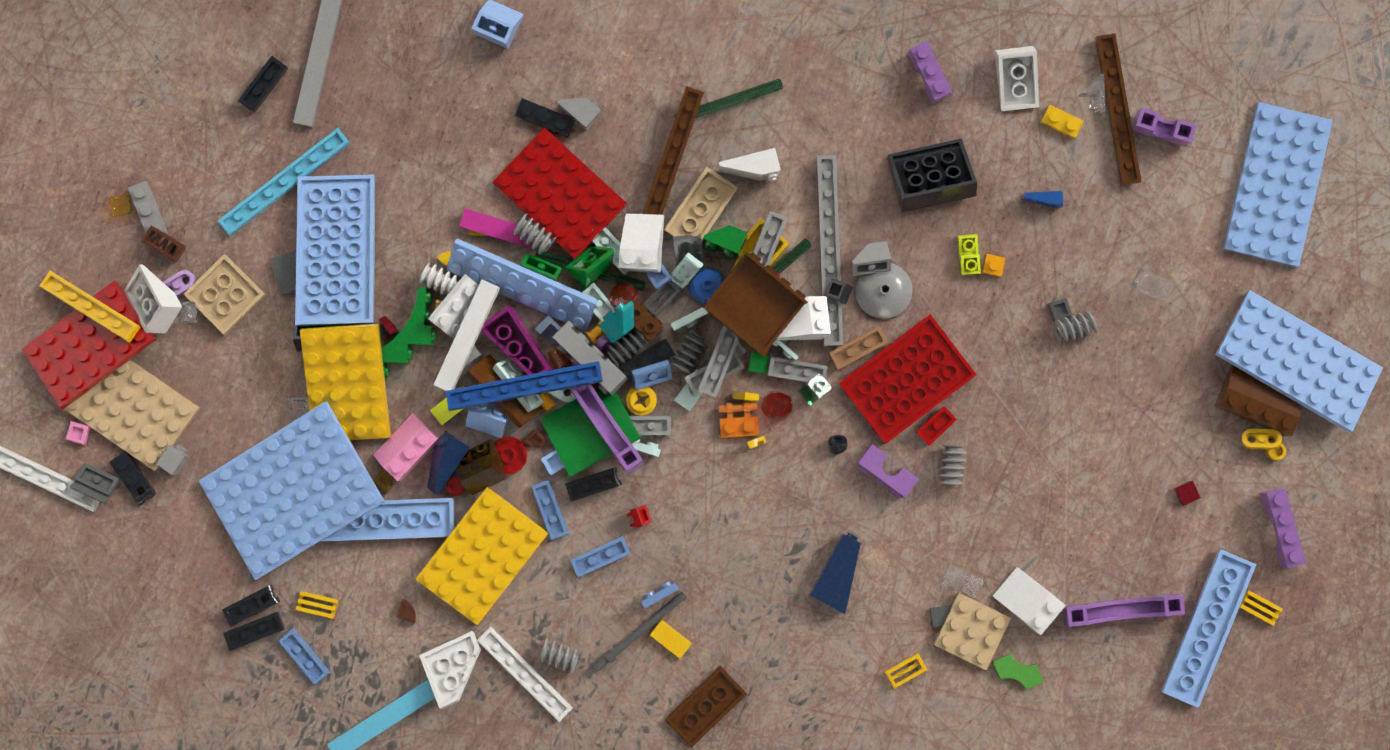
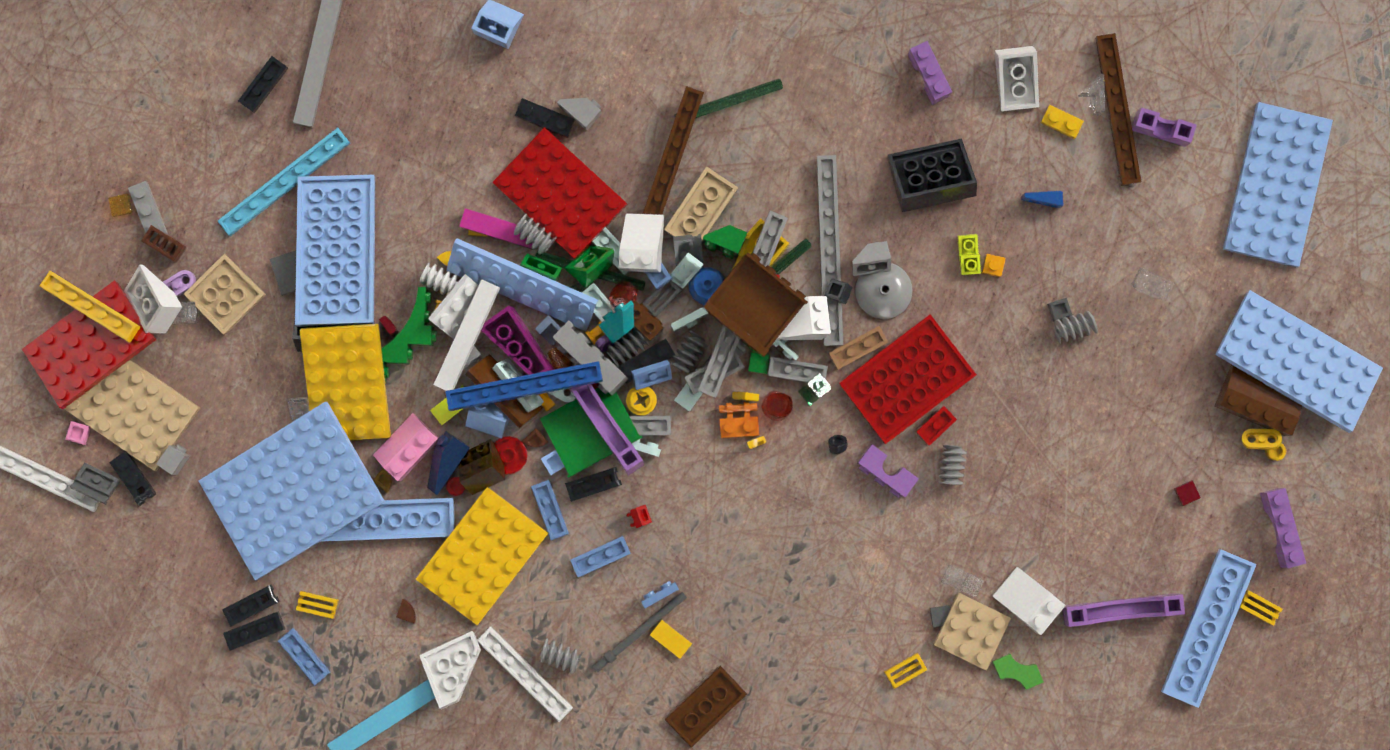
white slope [718,148,781,183] -> none
dark blue slope [809,532,861,614] -> none

